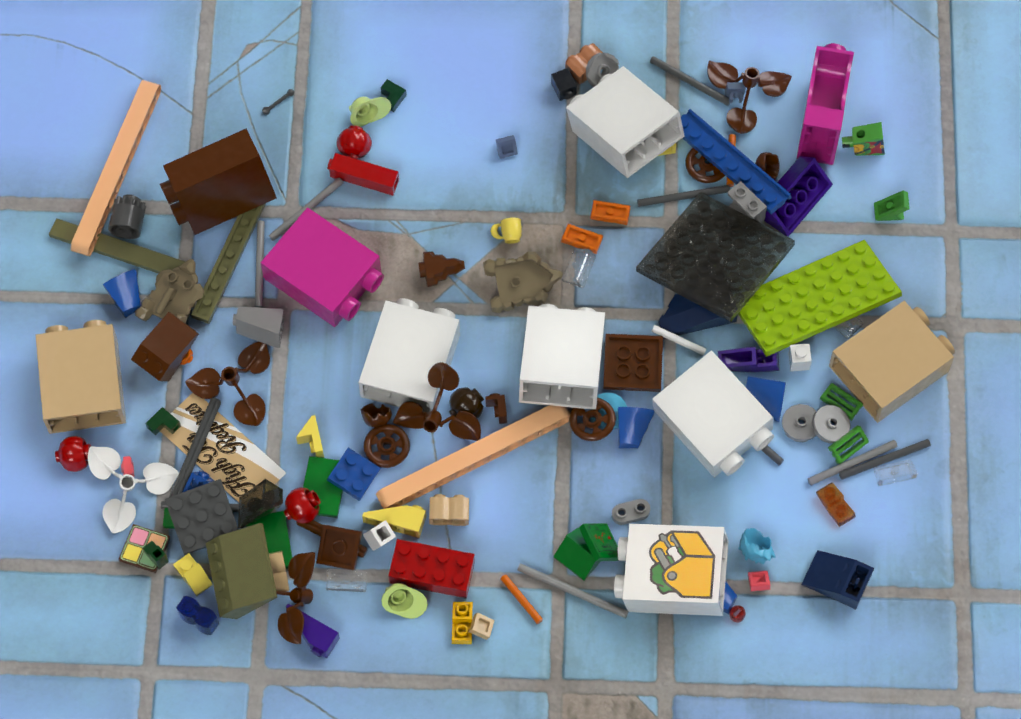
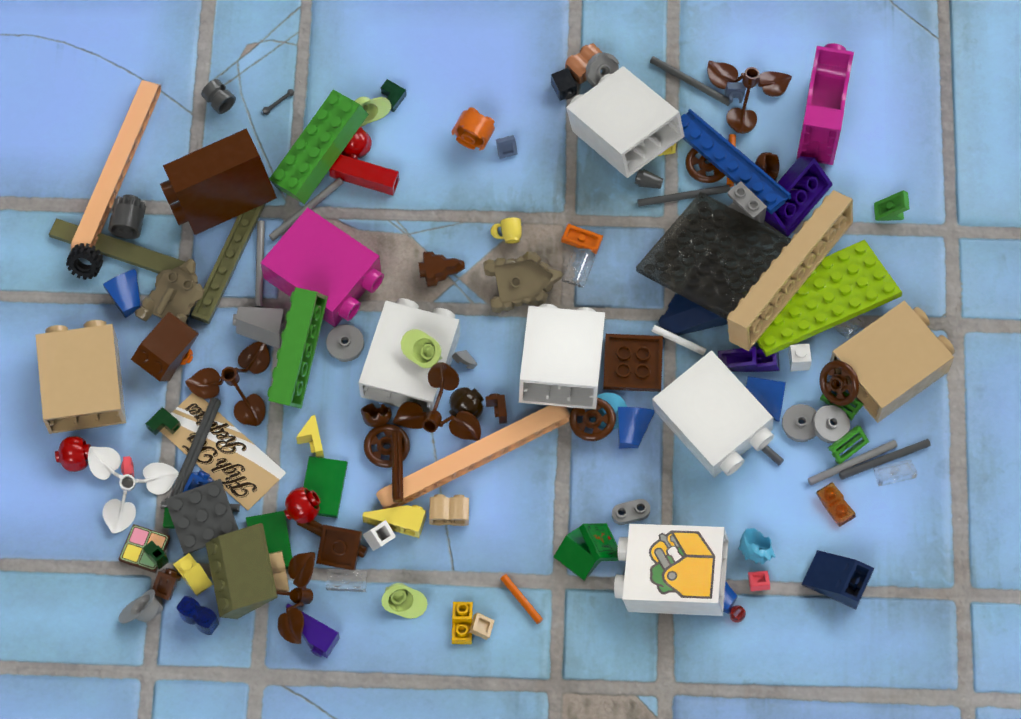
clear smoke slope [238,479,283,529] -> none
blue plate [327,447,381,501] -> none
red brick [388,539,475,598] -> none
light grey piece [517,563,629,619] -> none
orange plate [590,200,631,225] -> none
bright green torso [842,122,885,156] -> none
none -> black tyre [66,243,103,280]
none -> light grey piece [119,589,163,624]
none -> reddish brown bracket [152,568,182,601]
none -> dark grey wheel [201,79,236,114]
none -> bright green brick [268,287,328,409]
none -> bright green brick [269,90,369,205]
none -> light grey plate [326,324,364,362]
none -> reddish brown axle [391,432,404,503]
none -> yellowish green piece [401,329,442,368]
none -> orange brick [452,107,495,150]
none -> light grey tile [452,350,477,369]
none -> dark grey cone [635,169,663,189]
none -> tan brick [727,190,853,351]
none -> reddish brown plate [819,360,859,406]

